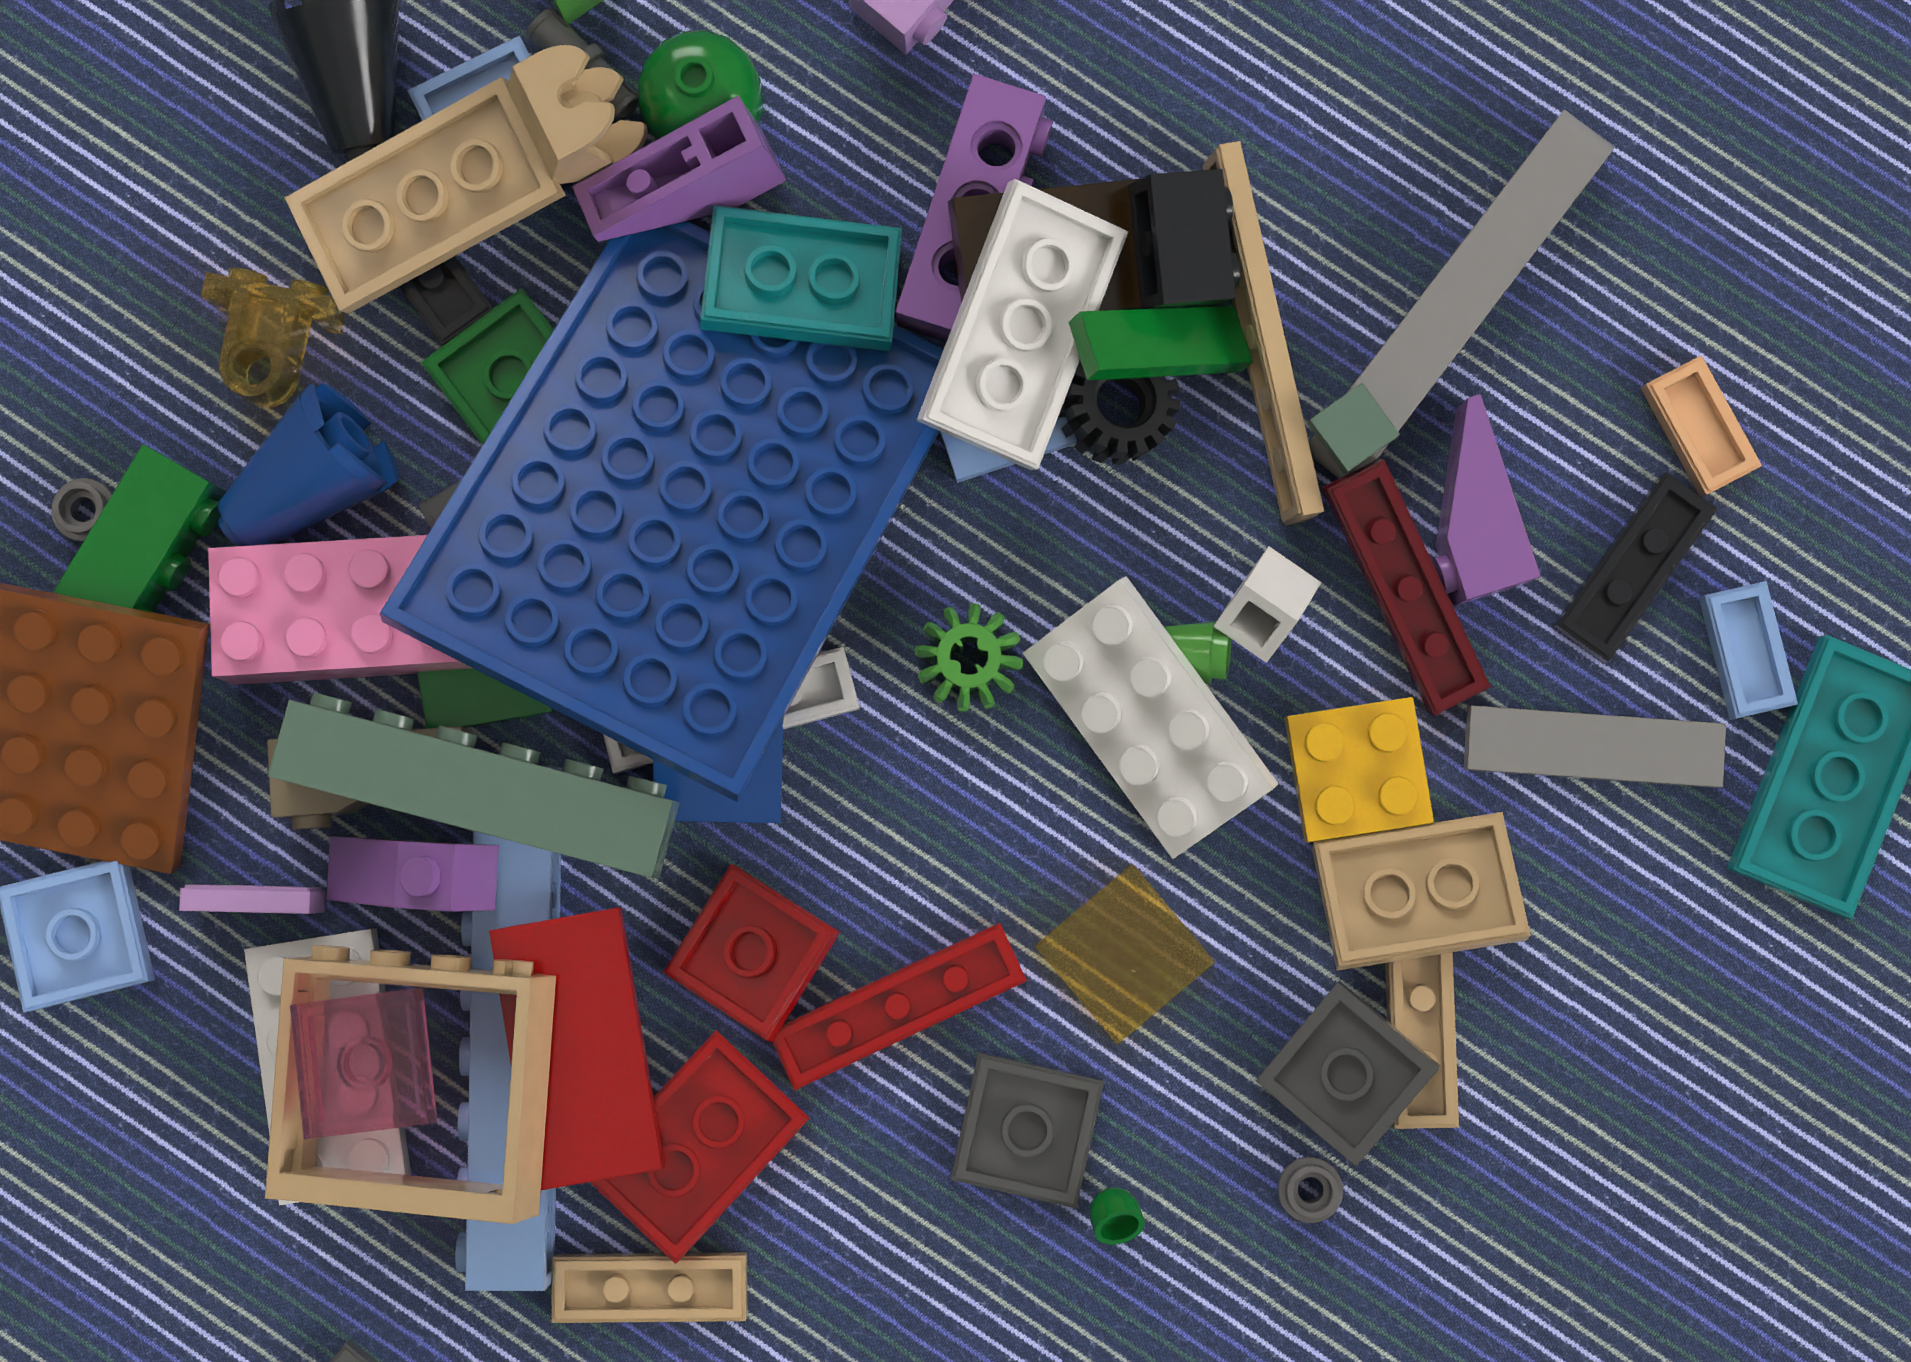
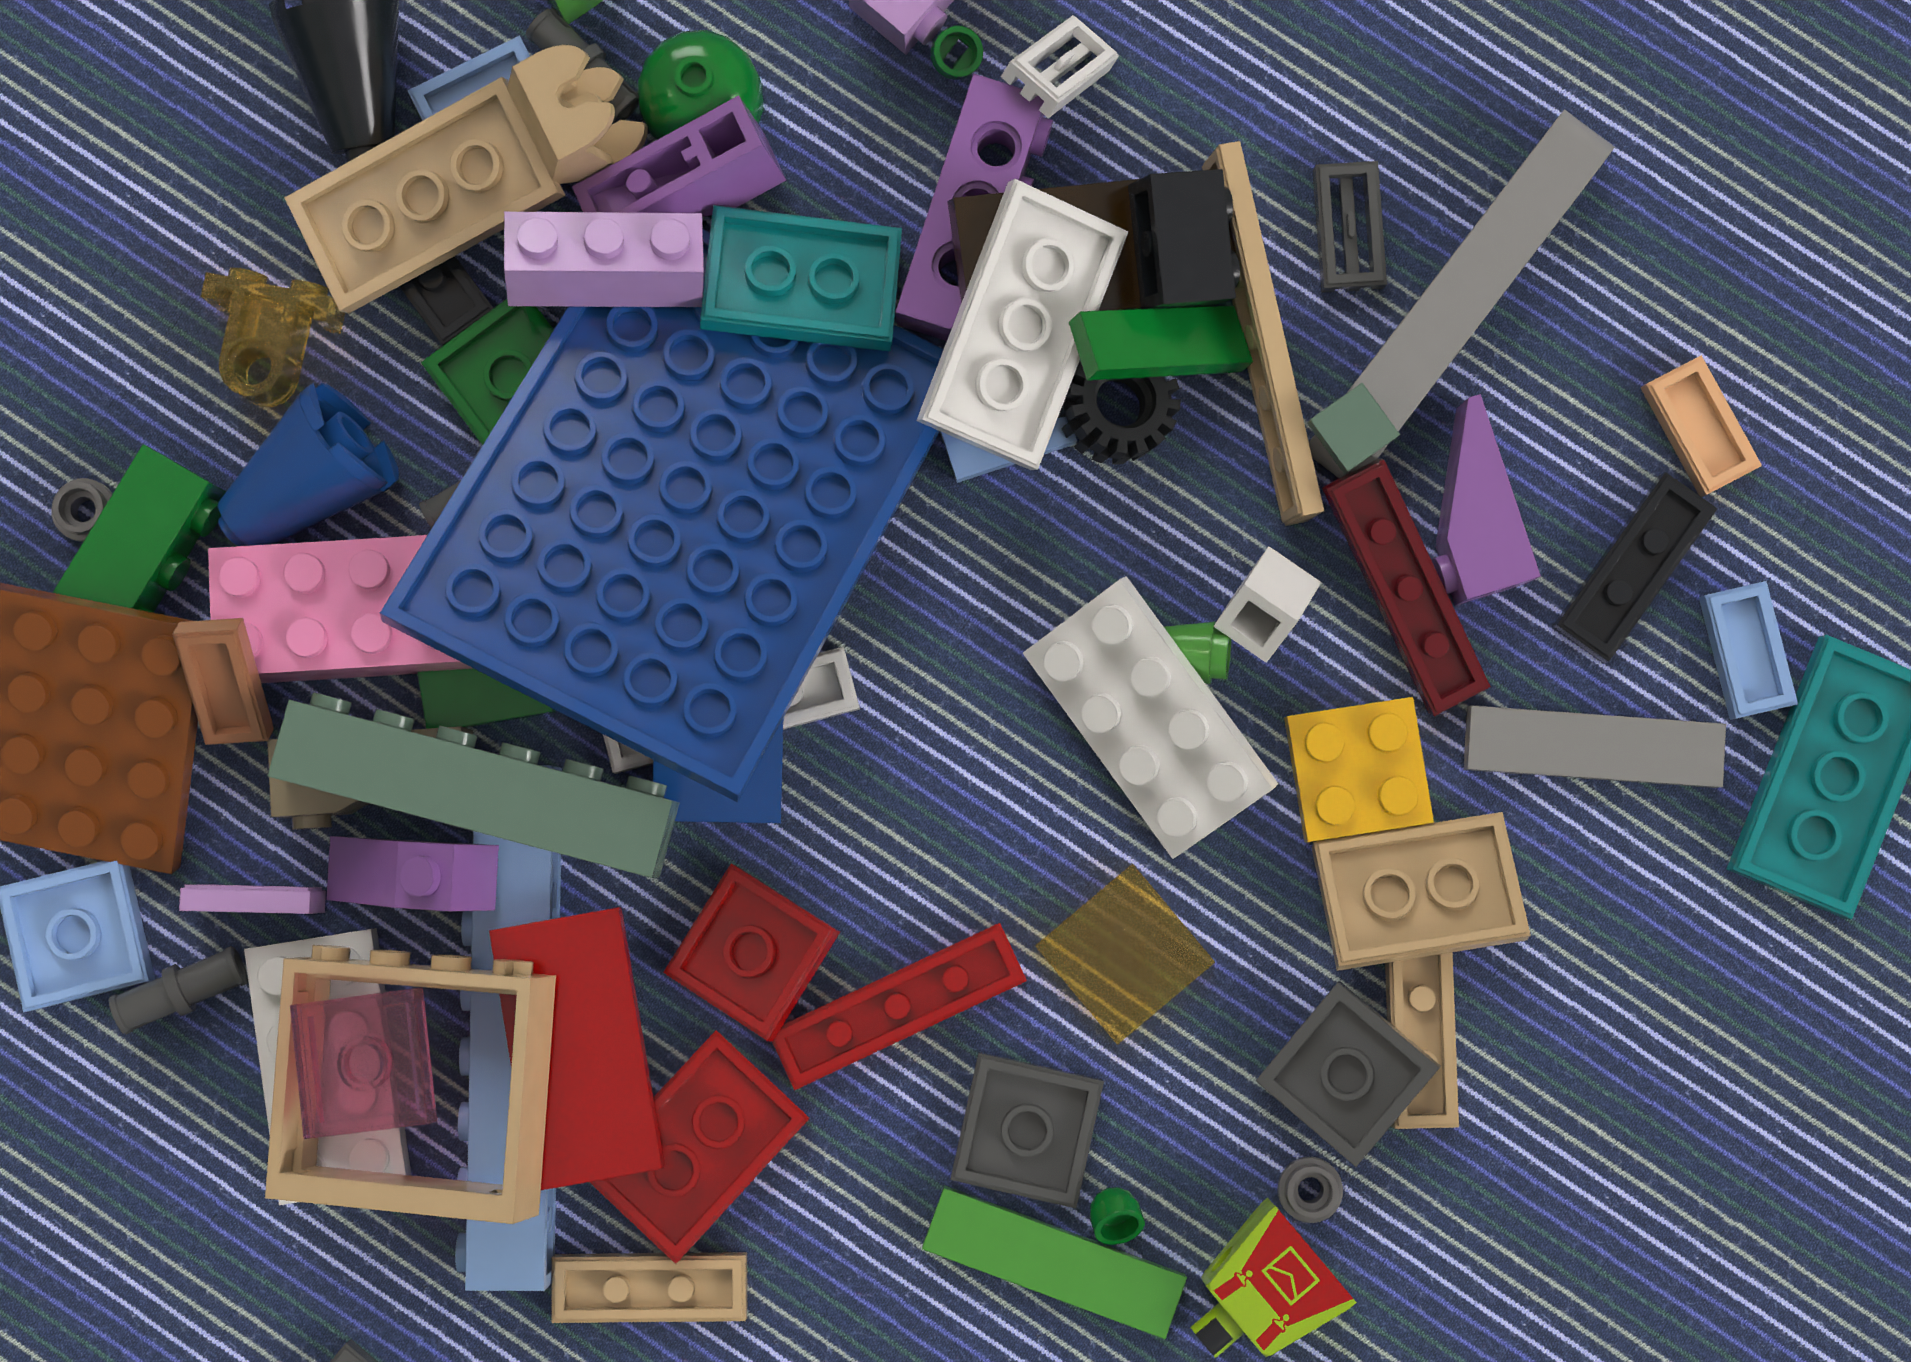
bright green gear [915,603,1023,713] -> none
none -> dark grey pin [109,946,248,1035]
none -> nougat tile [172,618,274,745]
none -> lavender brick [504,211,704,307]
none -> bright green tile [922,1185,1187,1339]
none -> green hinge [931,26,983,80]
none -> white tile [1001,15,1119,118]
none -> torso [1190,1197,1357,1358]
none -> dark grey tile [1313,161,1387,293]

